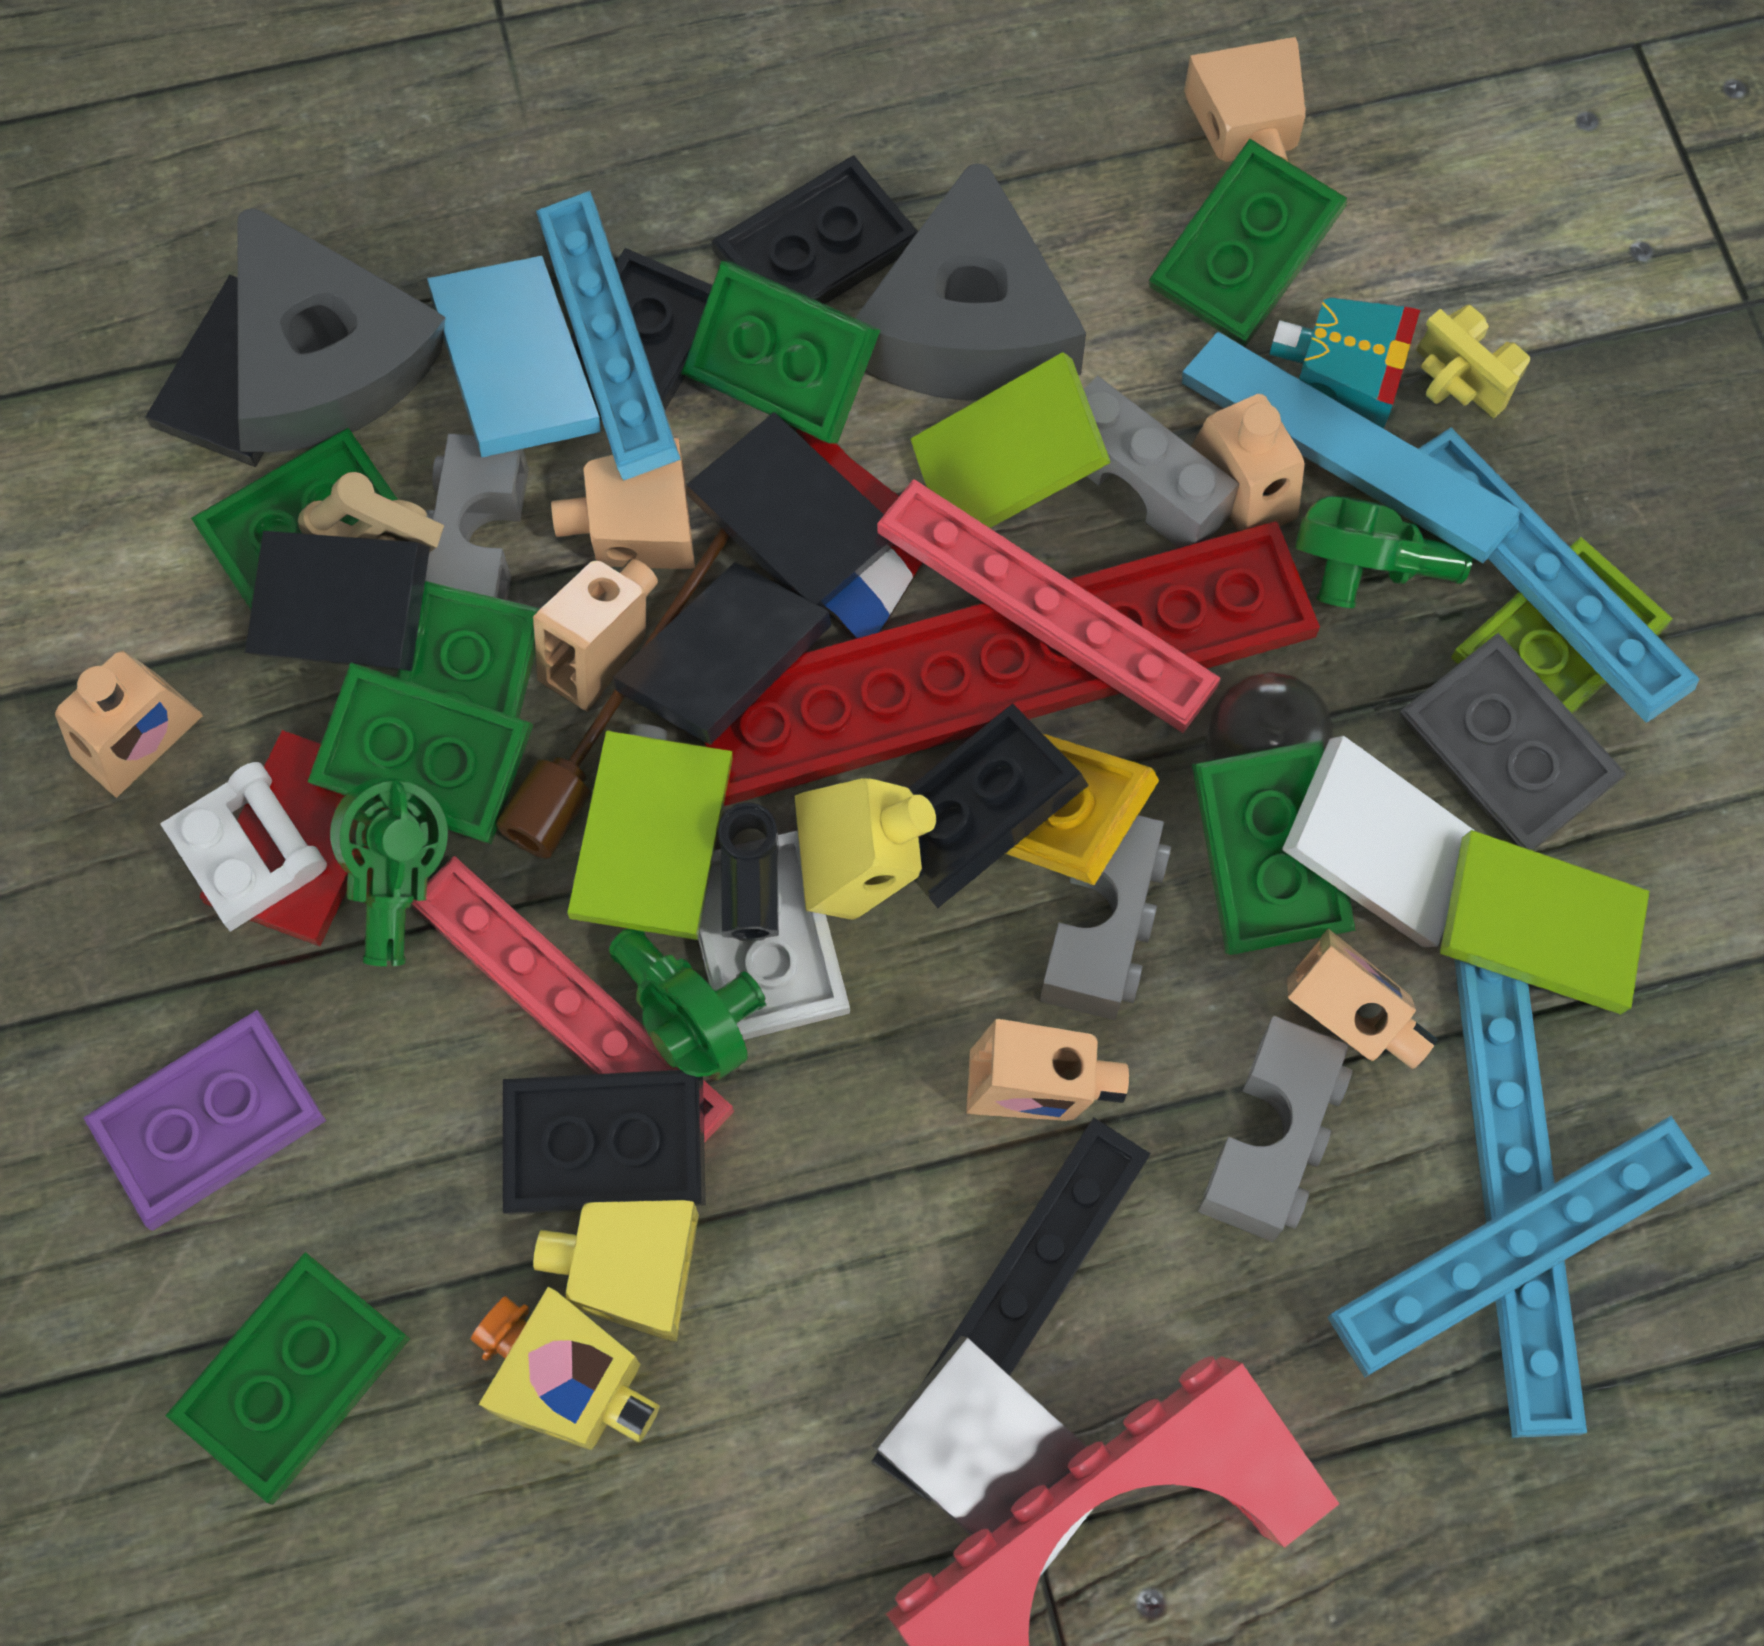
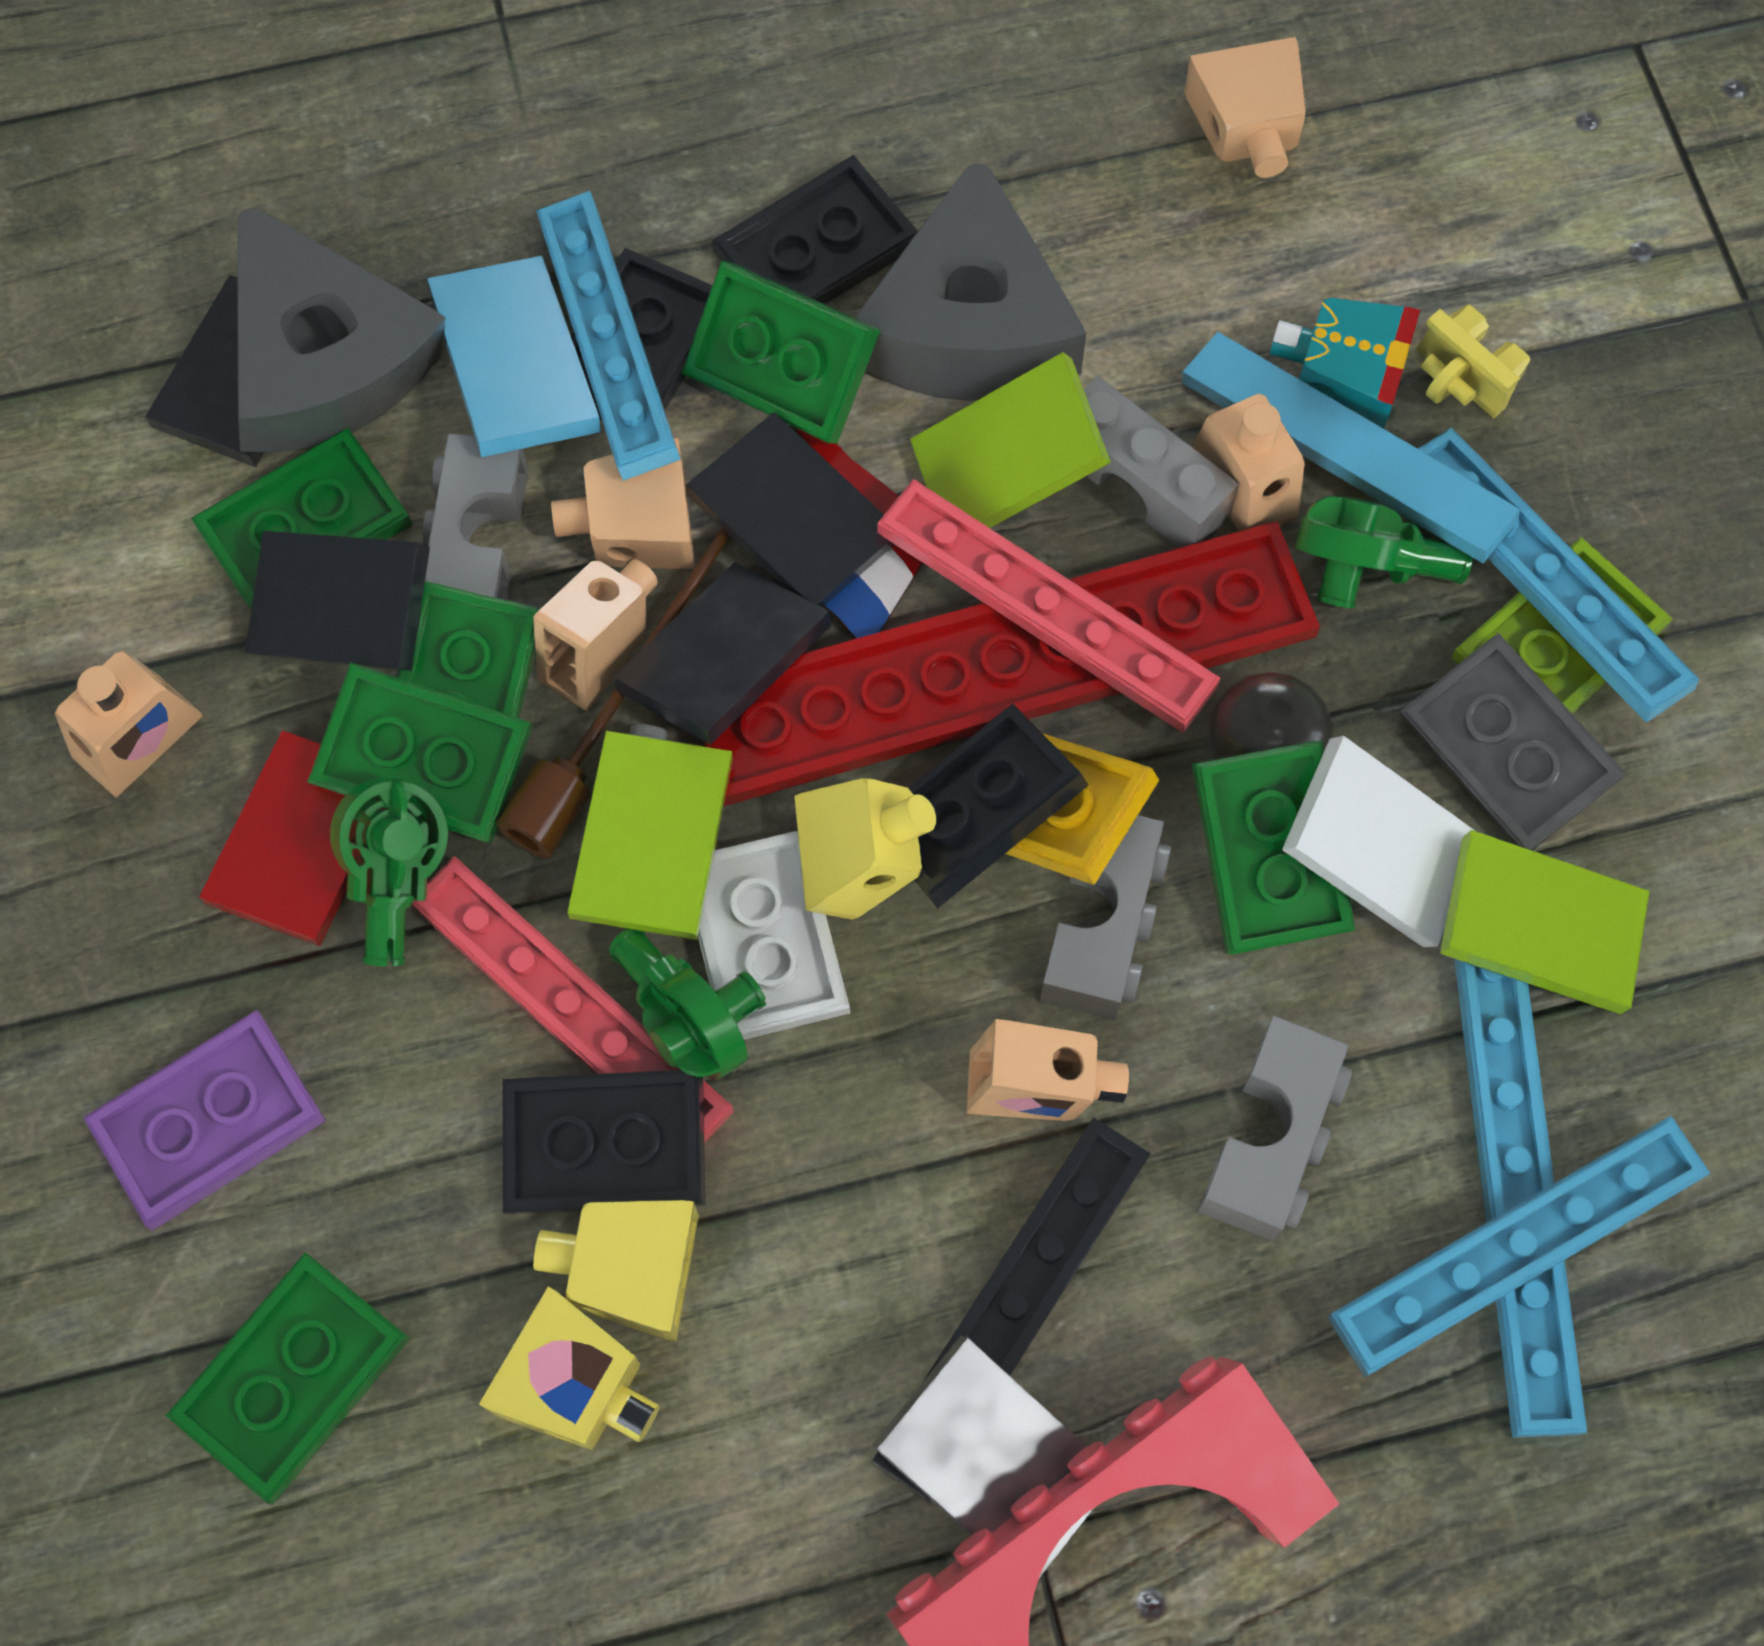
white plate [160,762,327,932] -> none
tan plate [298,472,445,553] -> none
orange plate [470,1296,529,1361] -> none
black piece [718,802,779,941] -> none
green tile [1148,139,1347,348] -> none
light nougat torso [1287,929,1437,1069] -> none

